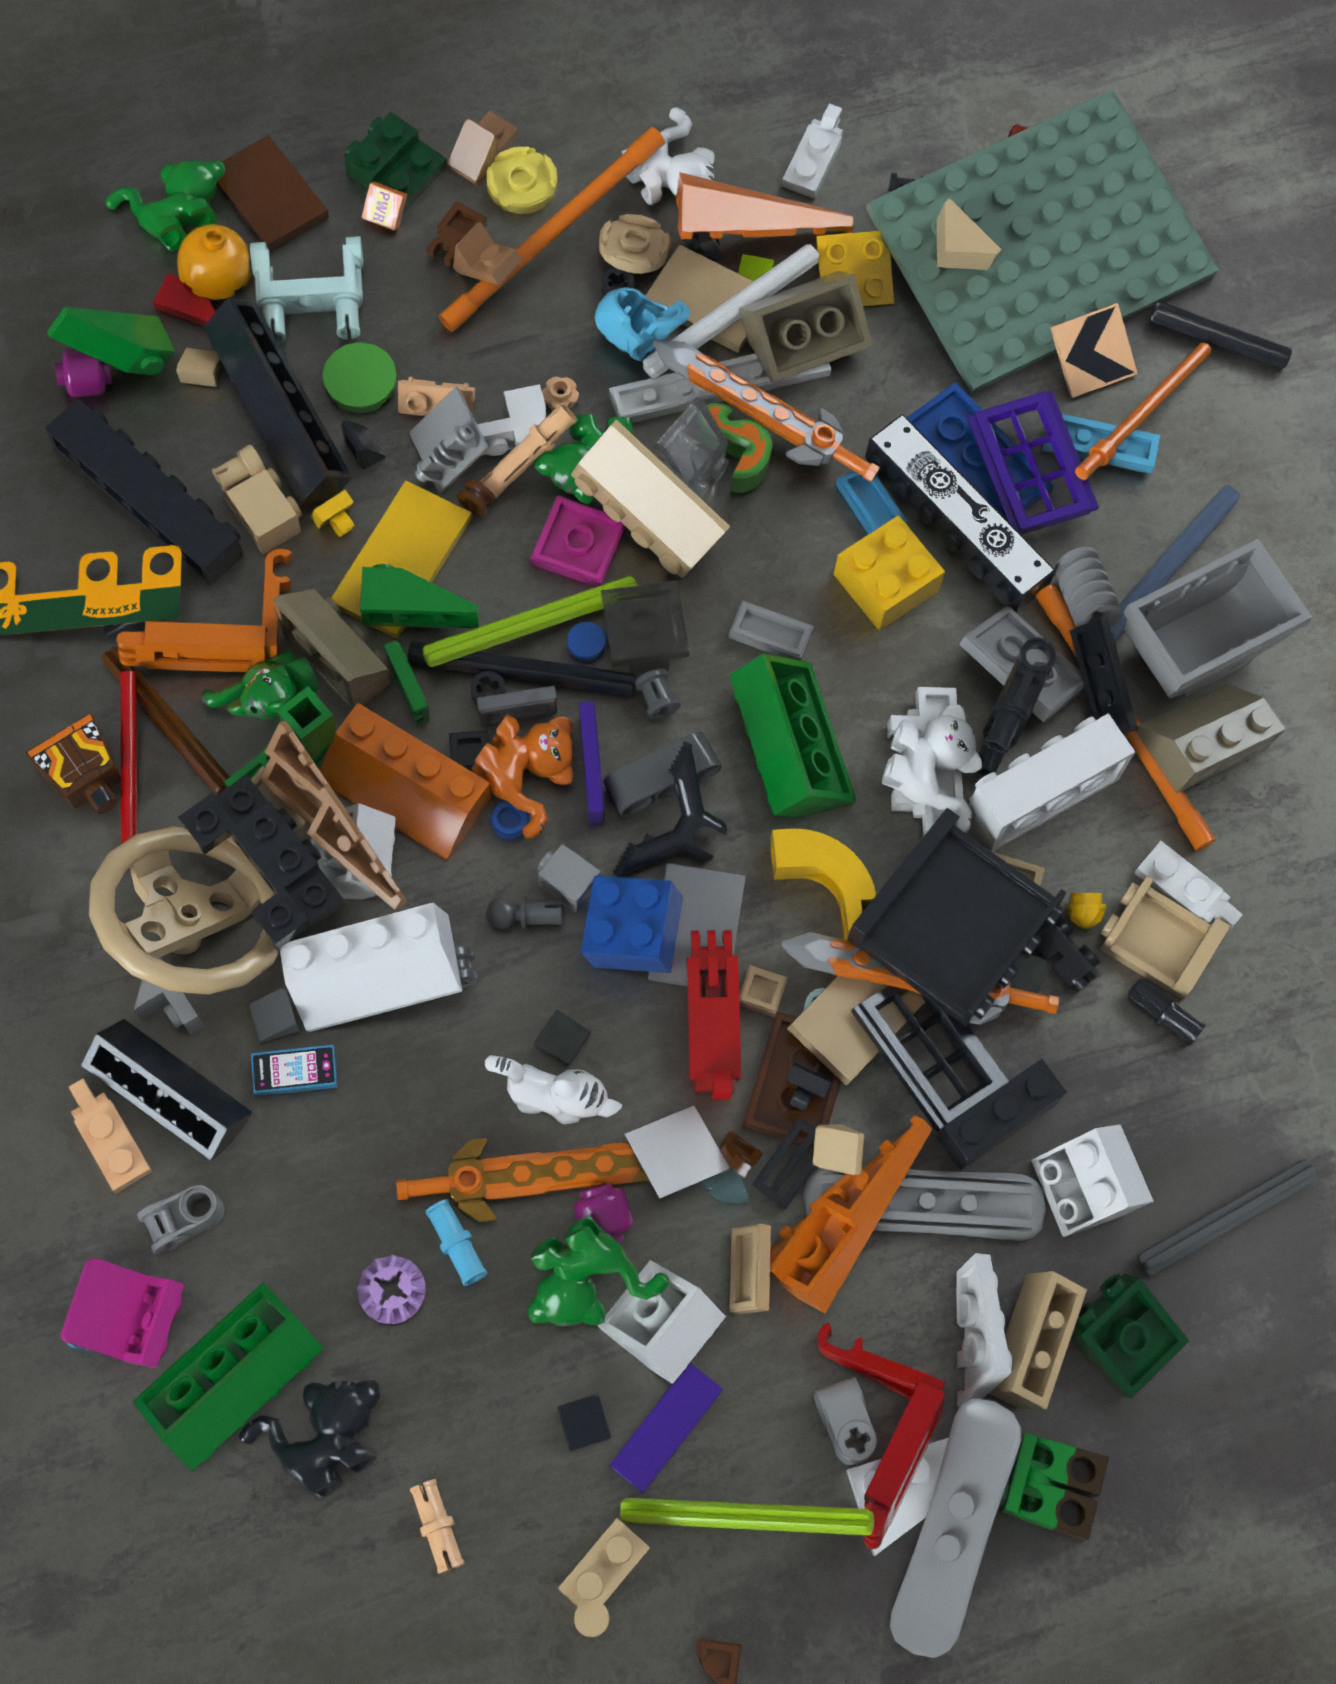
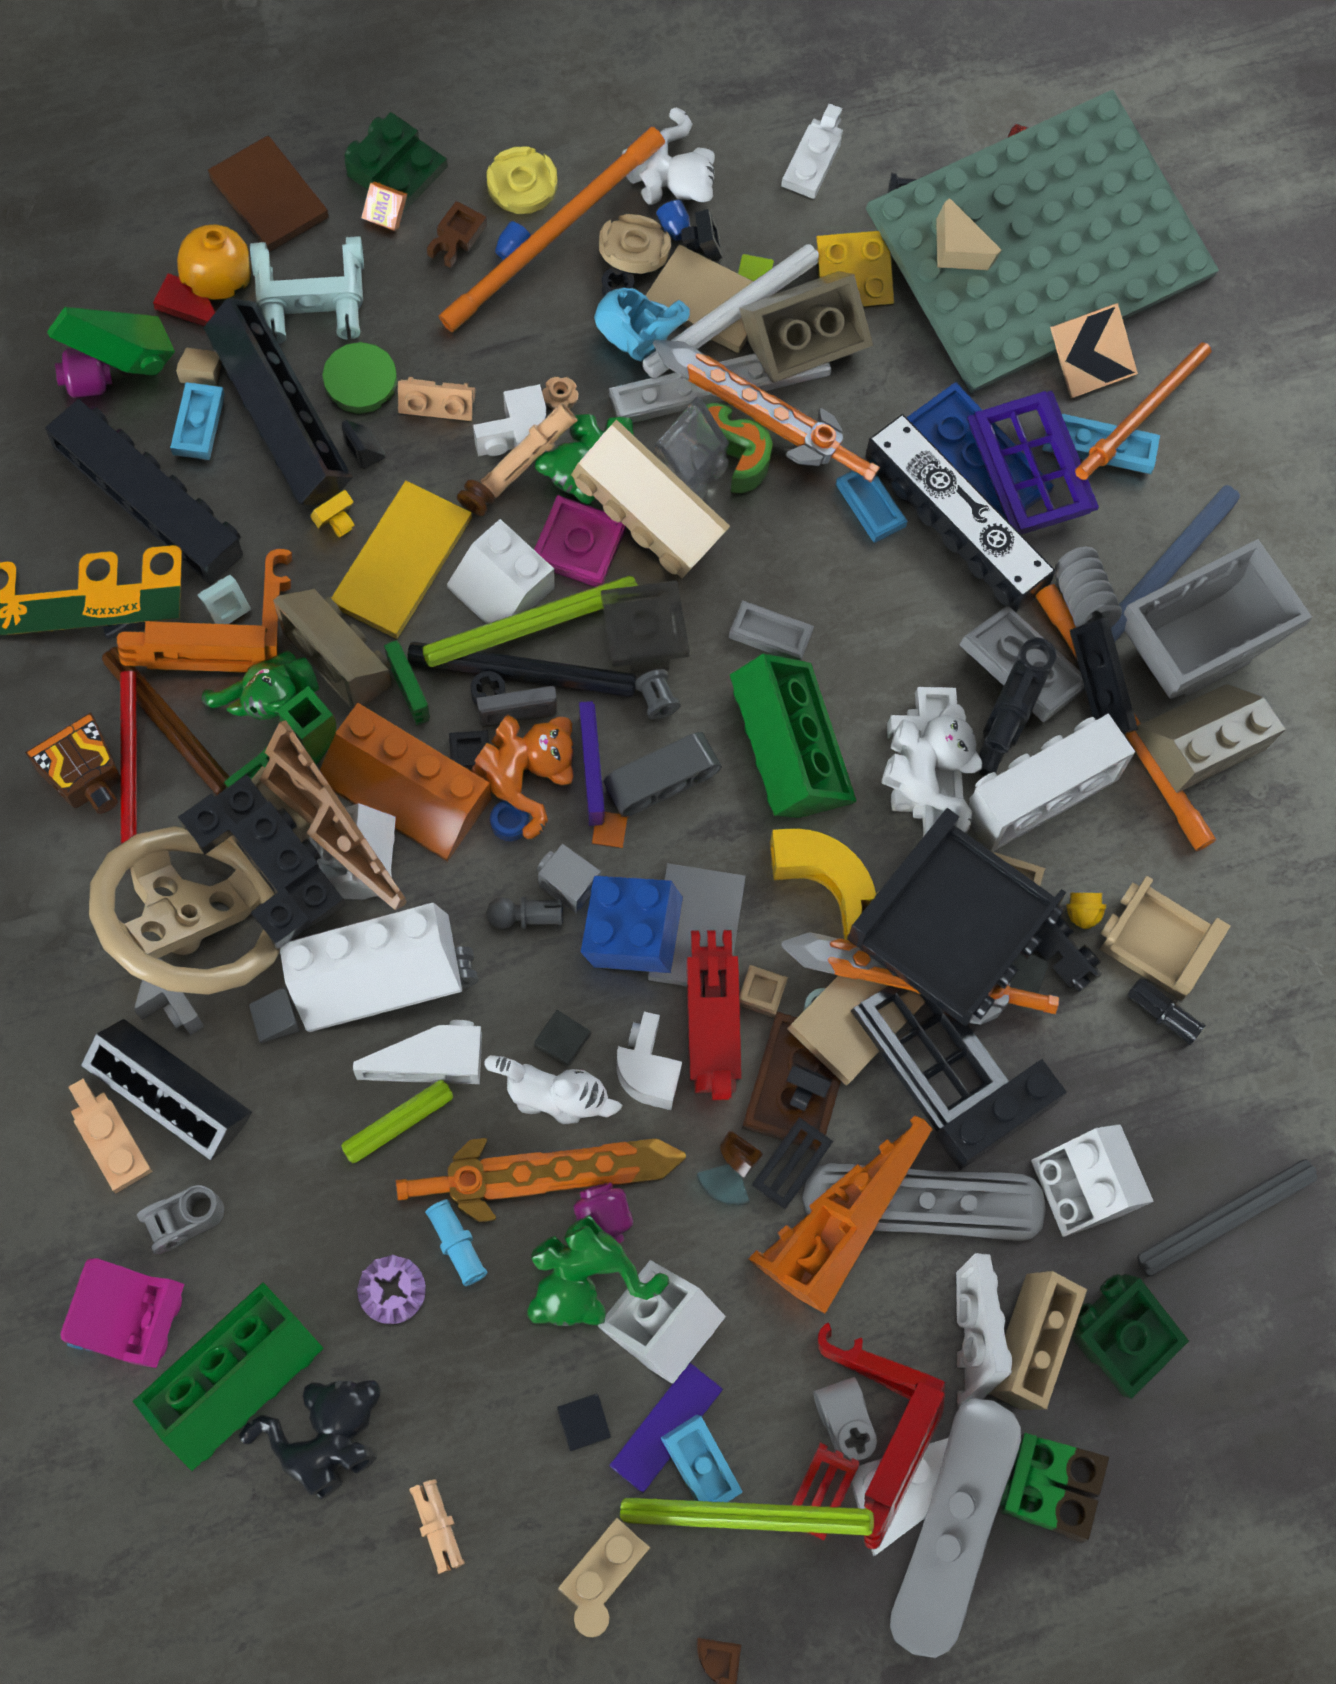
green animal [105,159,225,251] -> none
tan hinge [211,444,302,555] -> none
tile [251,1045,338,1097] -> none
green slope [360,564,479,629] -> none
light grey hinge [409,387,489,493] -> none
slope [447,110,519,185] -> none
medium nougat slope [453,222,523,285] -> none
blue tile [567,622,606,662] -> none
black piece [613,741,727,877] -> none
white sticker [625,1106,730,1199] -> none
wedge [676,172,853,239] -> none
tan tile [729,1224,771,1314] -> none
tan slope [813,1124,864,1175] -> none
yellow brick [833,515,945,631] -> none
white hinge [1134,841,1243,933] -> none
black axle [1151,302,1292,368] -> none
none -> medium azure plate [170,382,225,460]
none -> light aqua tile [198,575,252,624]
none -> lime axle [341,1080,453,1163]
none -> white slope [353,1020,482,1084]
none -> white slope [447,519,555,624]
none -> blue hose [495,221,531,260]
none -> orange sticker [592,812,628,848]
none -> white brick [616,1011,682,1110]
none -> blue hose [656,200,690,241]
none -> medium azure plate [661,1415,743,1502]
none -> red tile [791,1443,860,1540]

